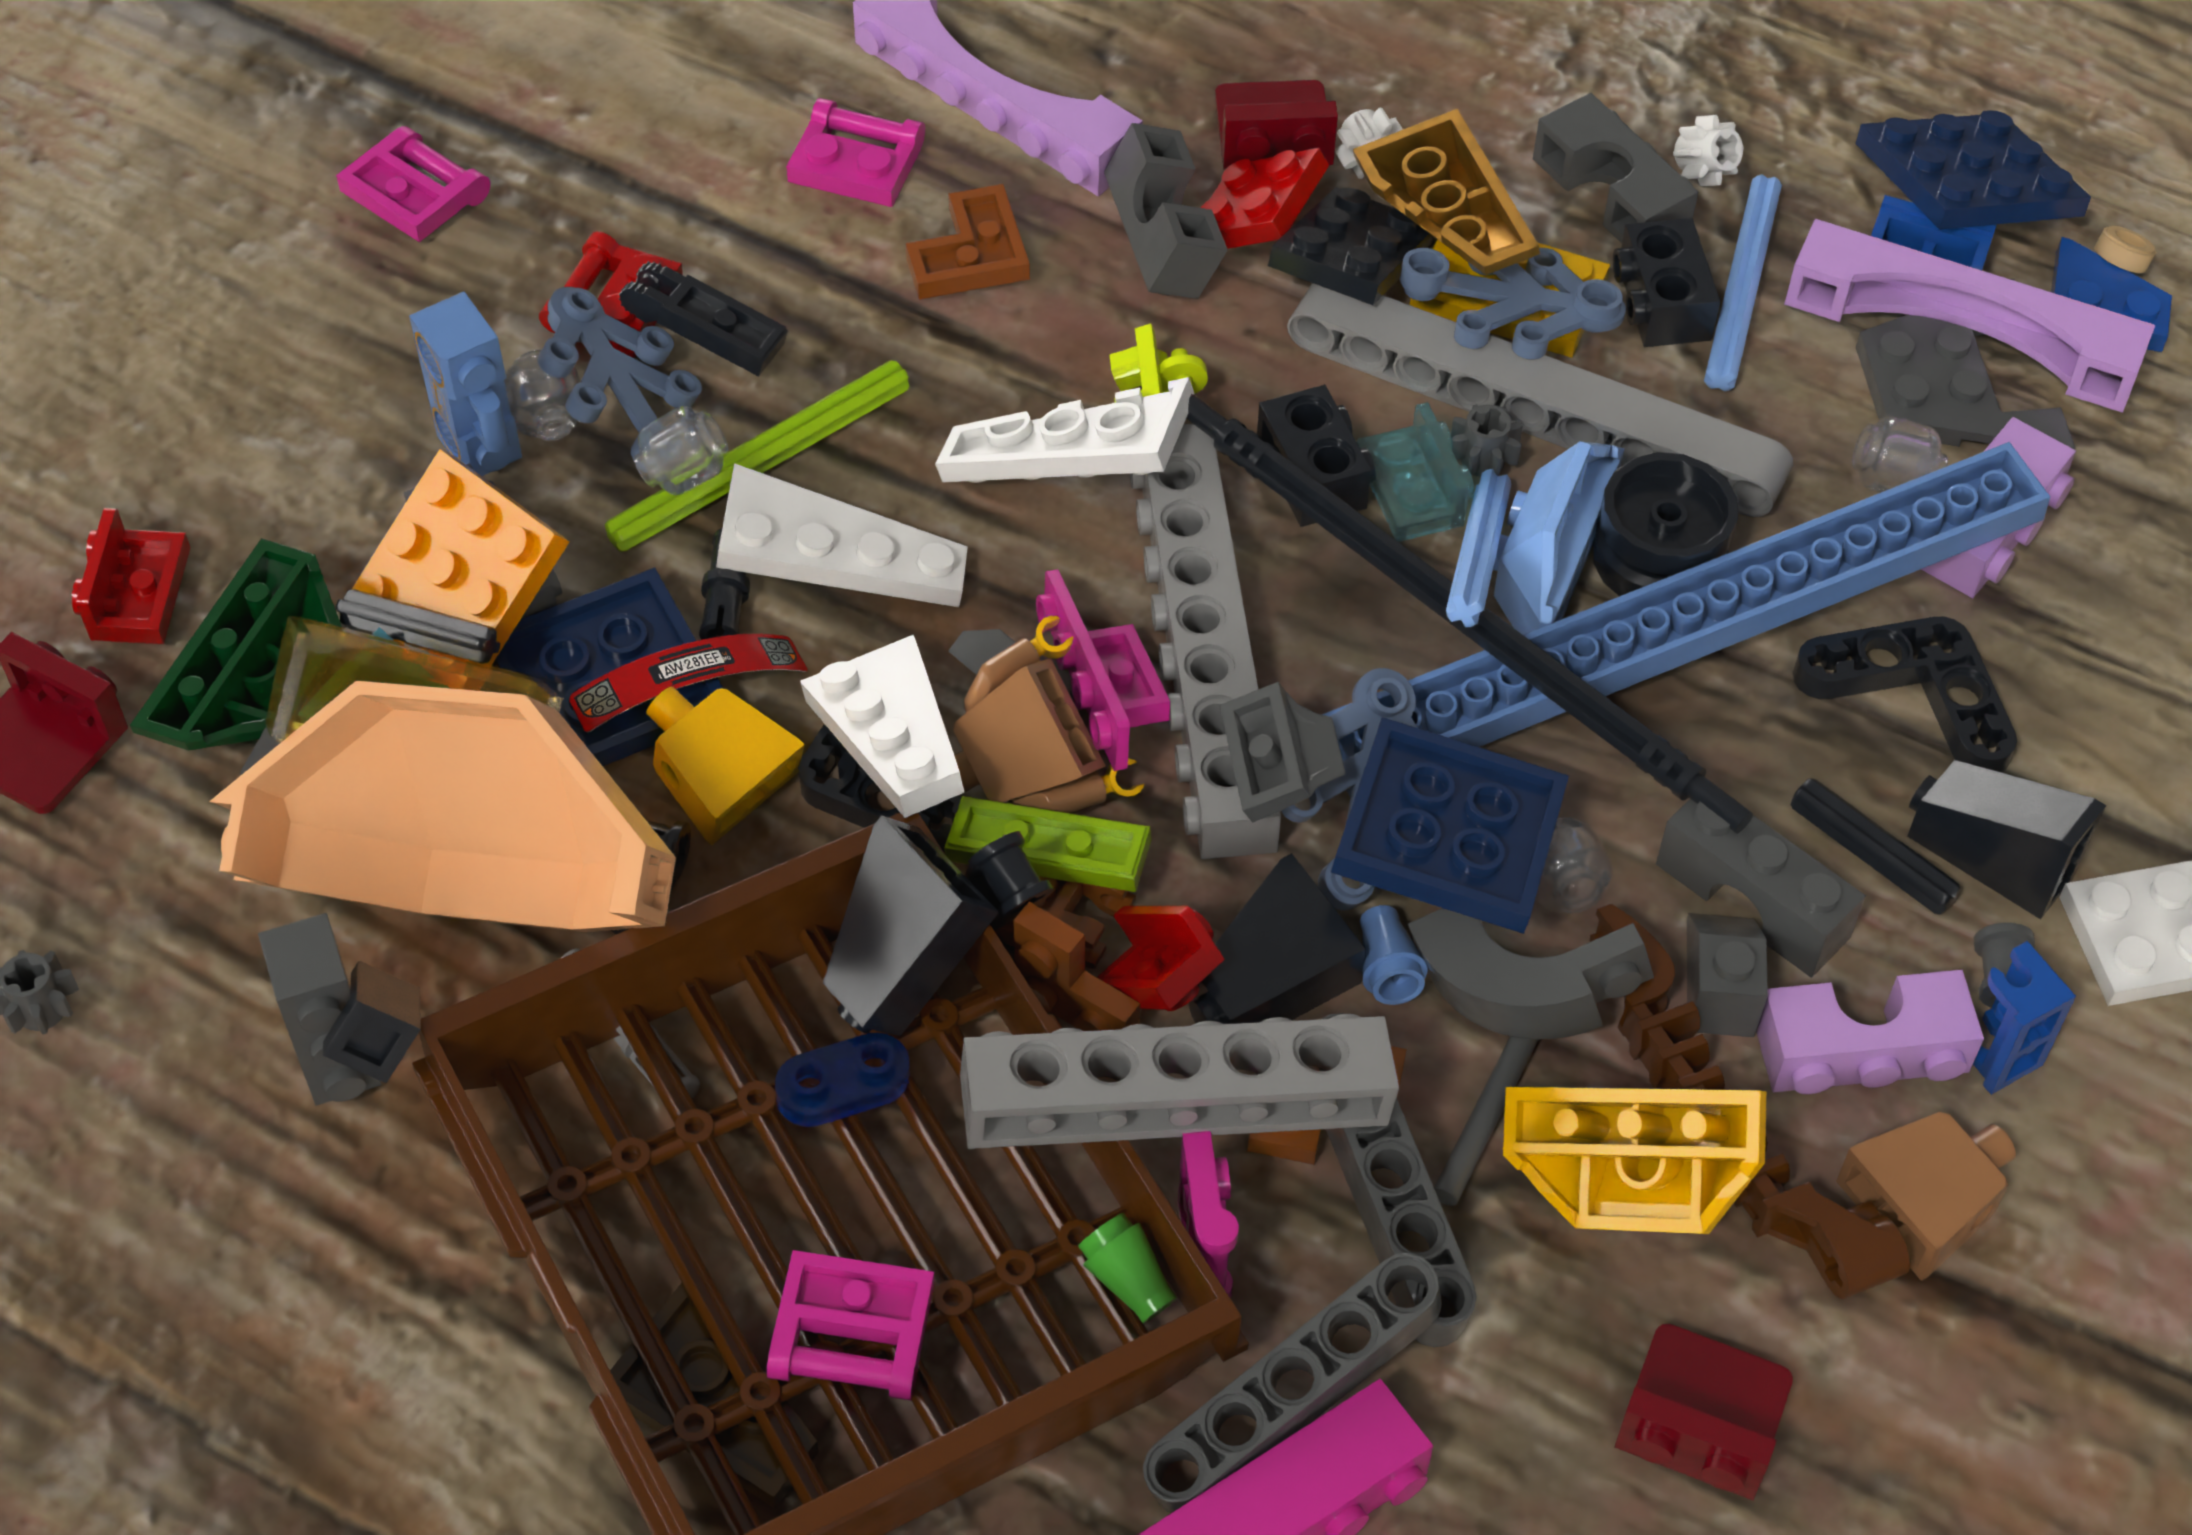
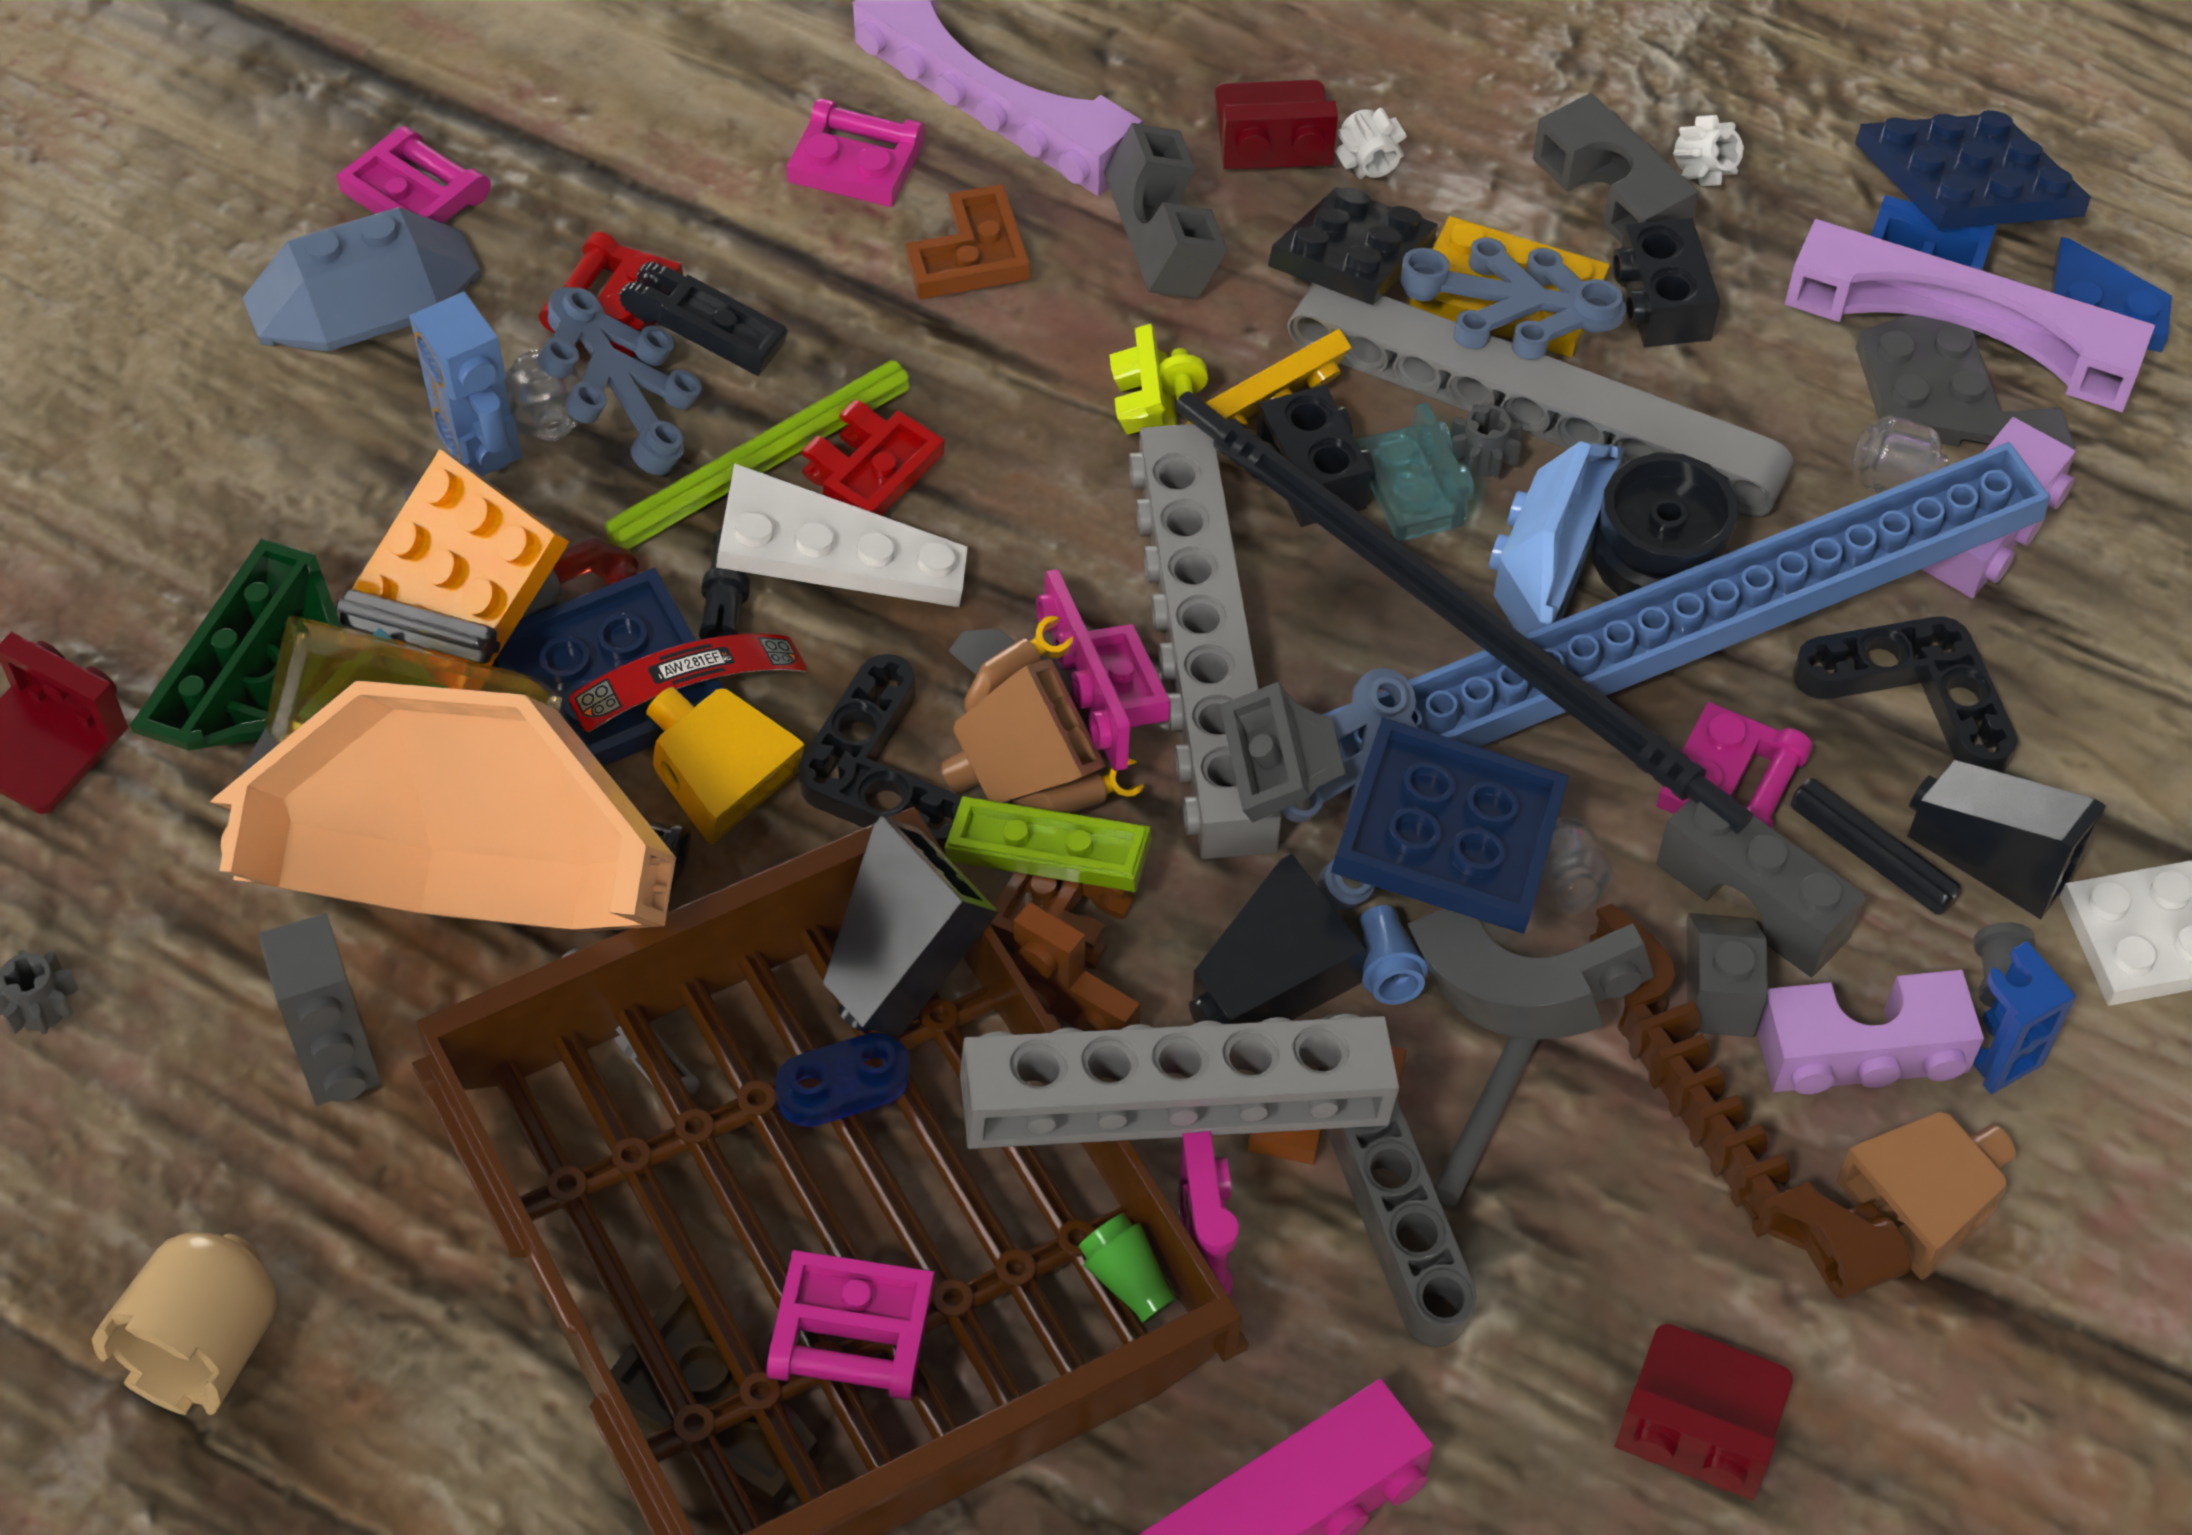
red bracket [72,508,191,644] -> none
black panel [323,961,421,1083] -> none
clear head [634,406,729,496] -> none
white wing [800,634,965,818] -> none
white wing [935,377,1195,483] -> none
black piece [964,831,1054,931] -> none
red bracket [1097,906,1225,1011] -> none
dark grey beam [1143,1253,1442,1513] -> none
red plate [1201,148,1329,249] -> none
pearl gold wedge [1353,109,1540,275] -> none
light blue axle [1446,469,1512,627] -> none
yellow wedge [1503,1087,1767,1234] -> none
light blue axle [1704,174,1782,392] -> none
tan tile [2094,226,2156,273] -> none
none -> tan cylinder [91,1231,278,1415]
none -> sand blue wedge [243,207,481,351]
none -> clear red arm [553,537,639,585]
none -> red plate [802,400,945,516]
none -> yellow plate [1186,328,1352,427]
none -> dark pink plate [1656,702,1813,829]

